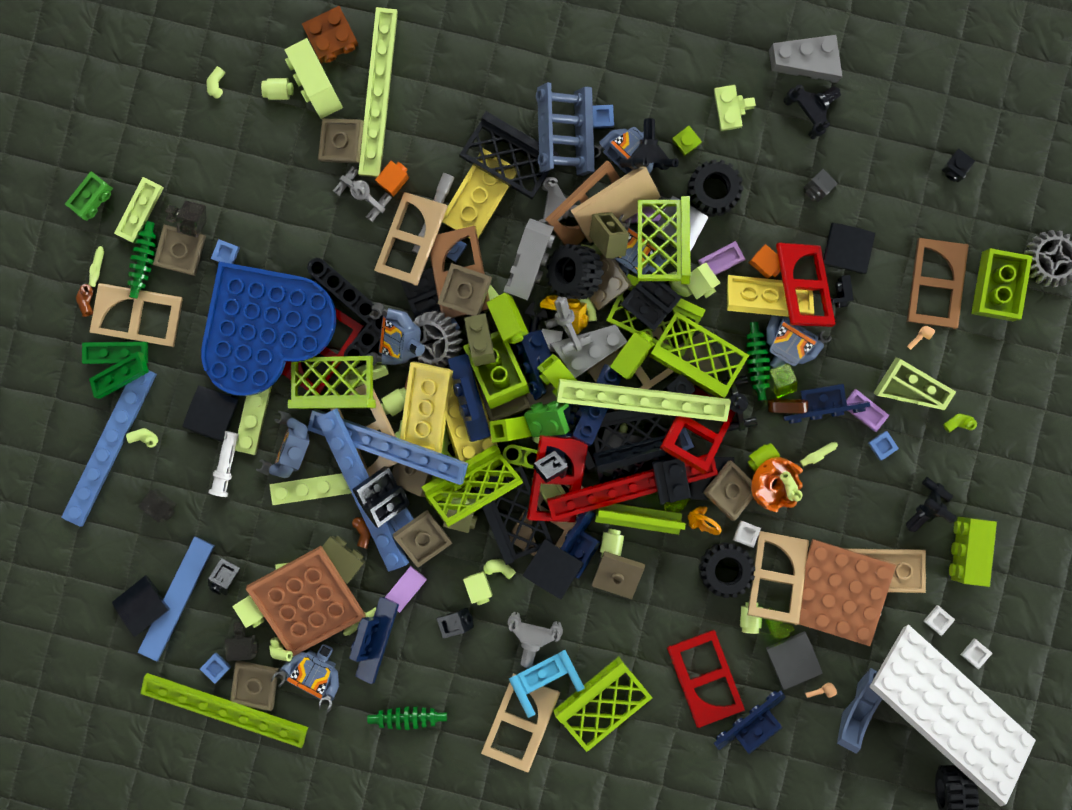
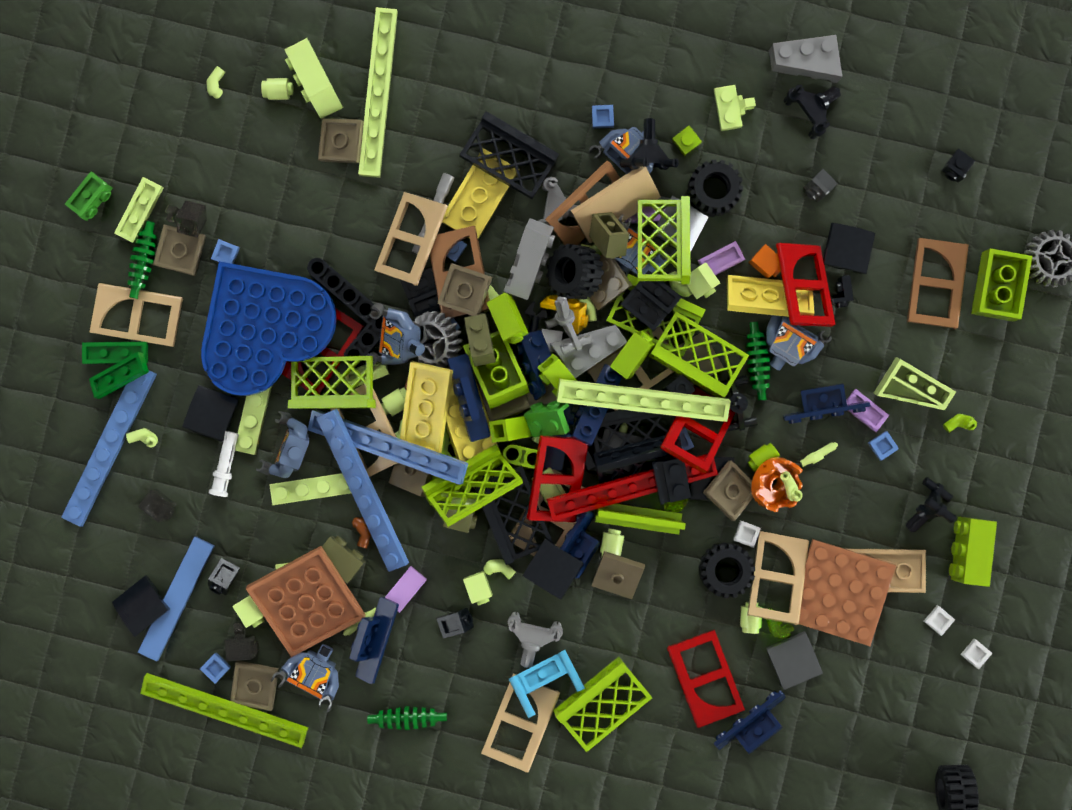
dark orange arm [76,284,93,317] -> none
yellowish green piece [89,246,104,287] -> none
yellowish green arm [269,637,293,662] -> none
dark orange plate [302,6,358,63] -> none
light grey axle [332,166,392,222] -> none
black slope [352,466,410,528] -> none
orange brick [375,161,409,197] -> none
medium blue plate [390,507,414,531] -> none
dark tan plate [393,510,453,568] -> none
bracket [533,451,568,483] -> none
sand blue fence [536,82,595,176] -> none
light orange piece [688,506,722,535] -> none
reddish brown beam [768,399,809,413] -> none
clear neon green bracket [770,363,798,398] -> none
light nougat hand [806,682,837,698] -> none
sand blue arch [837,668,883,753] -> none
white plate [869,625,1036,807] -> none
light nougat hand [907,326,935,350] -> none

